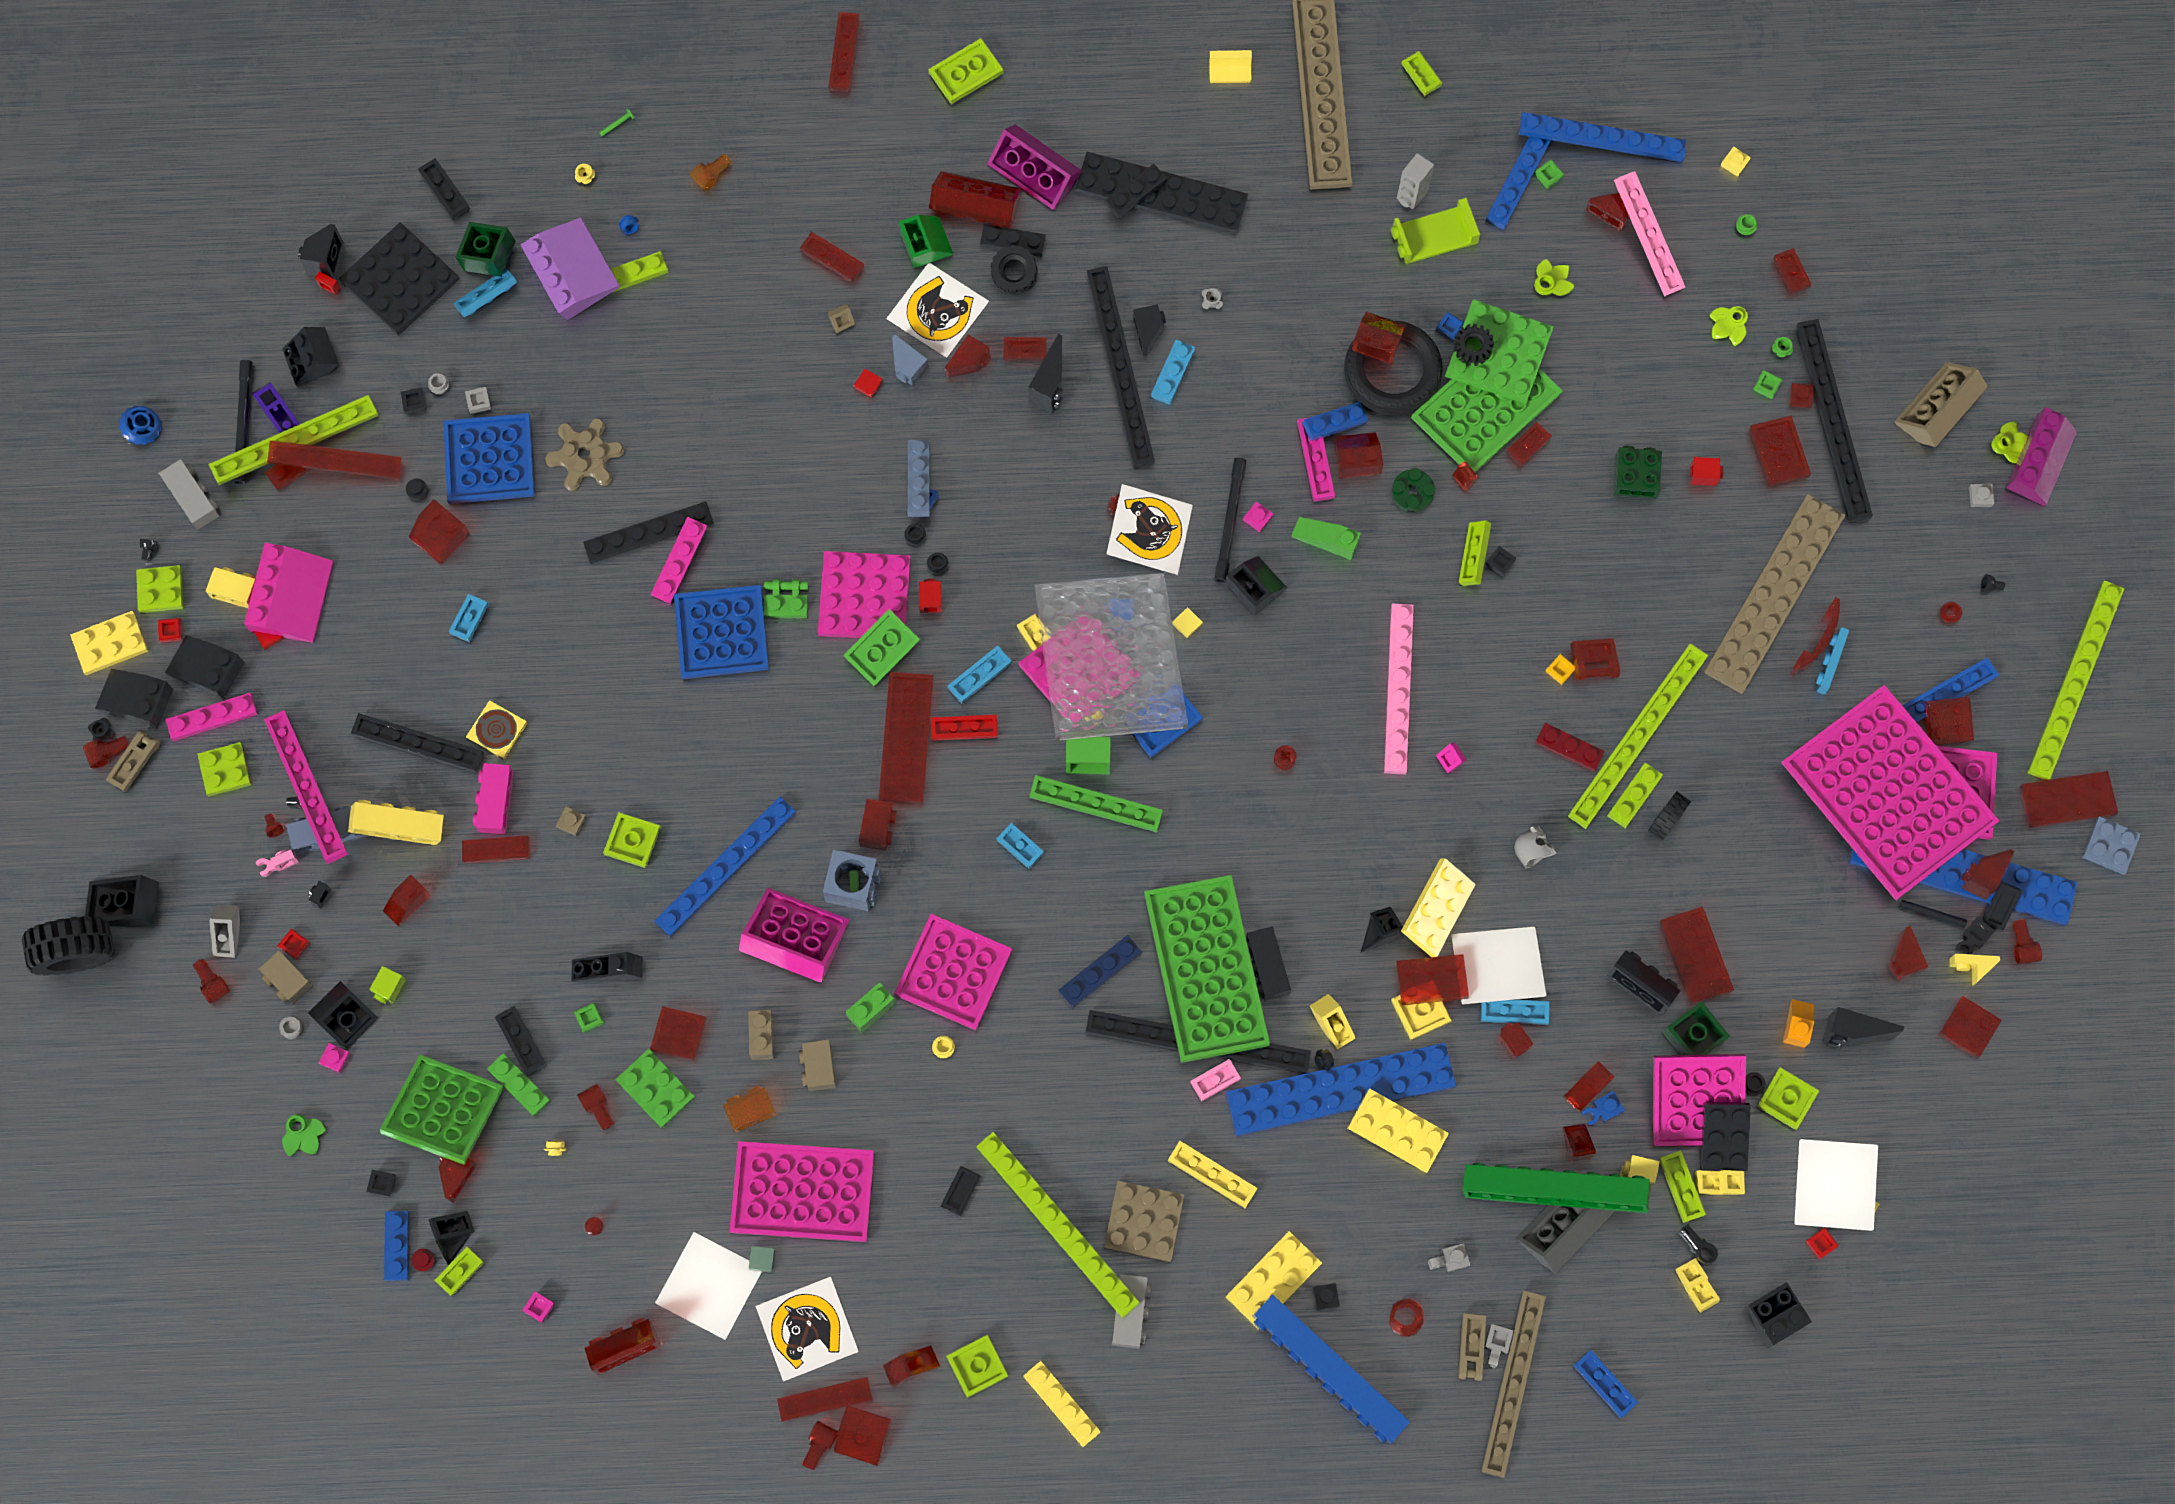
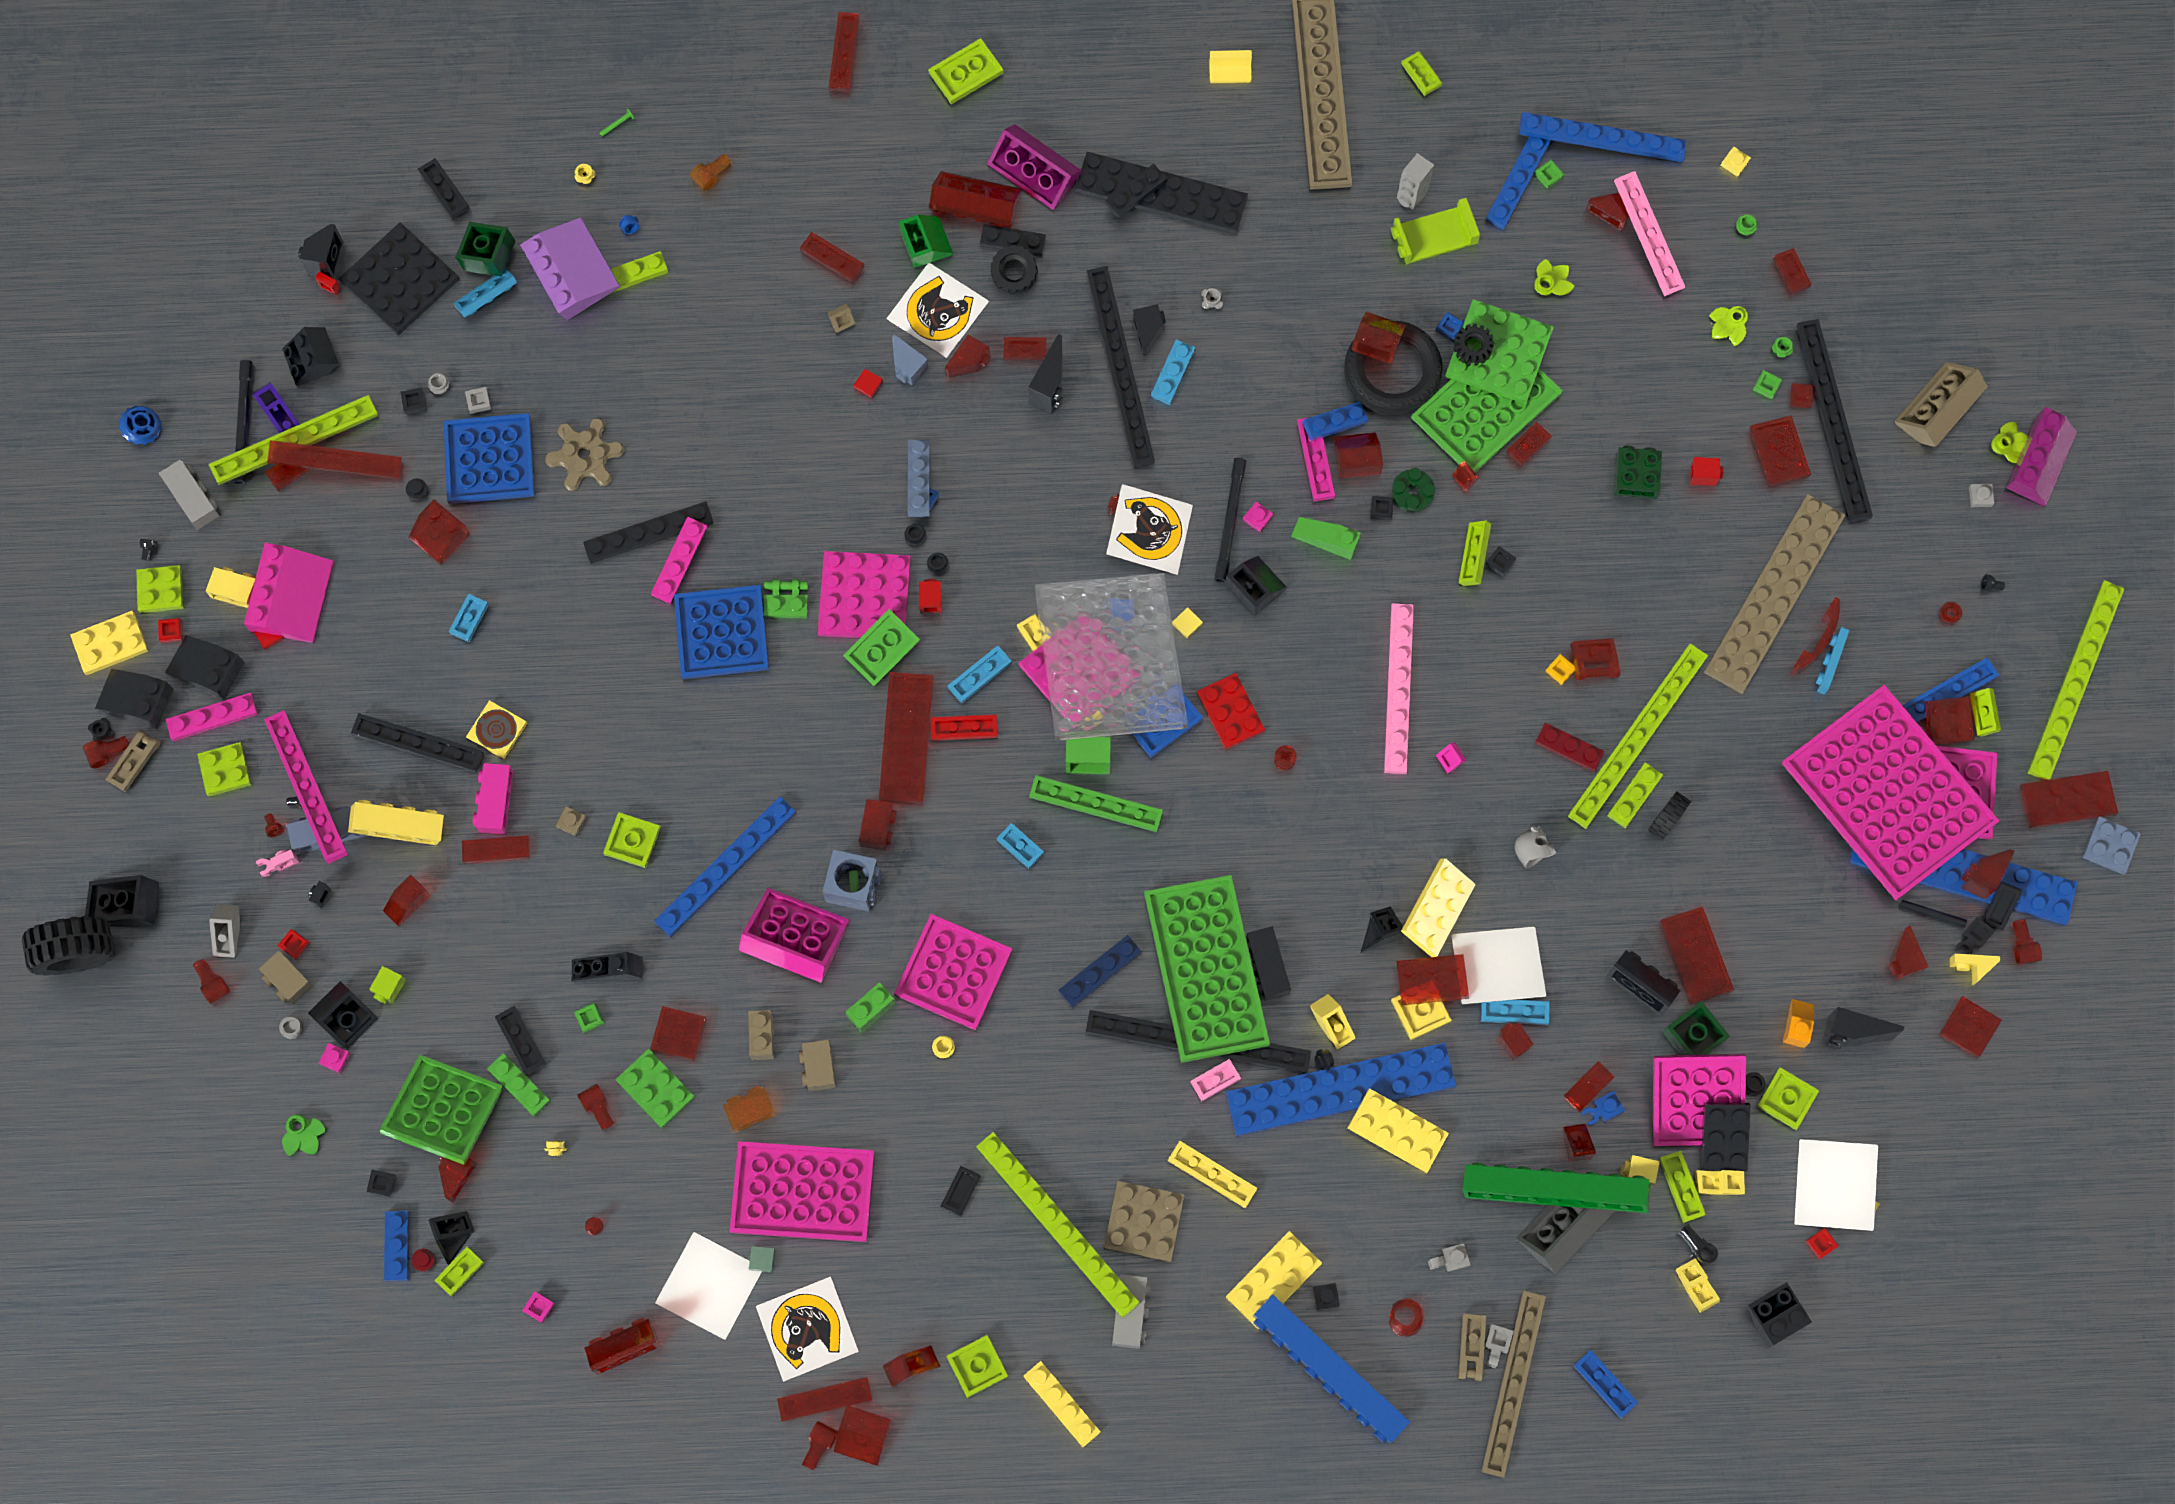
none -> red plate [1197,673,1265,750]
none -> black tile [1370,496,1394,520]
none -> lime plate [1970,688,2001,737]

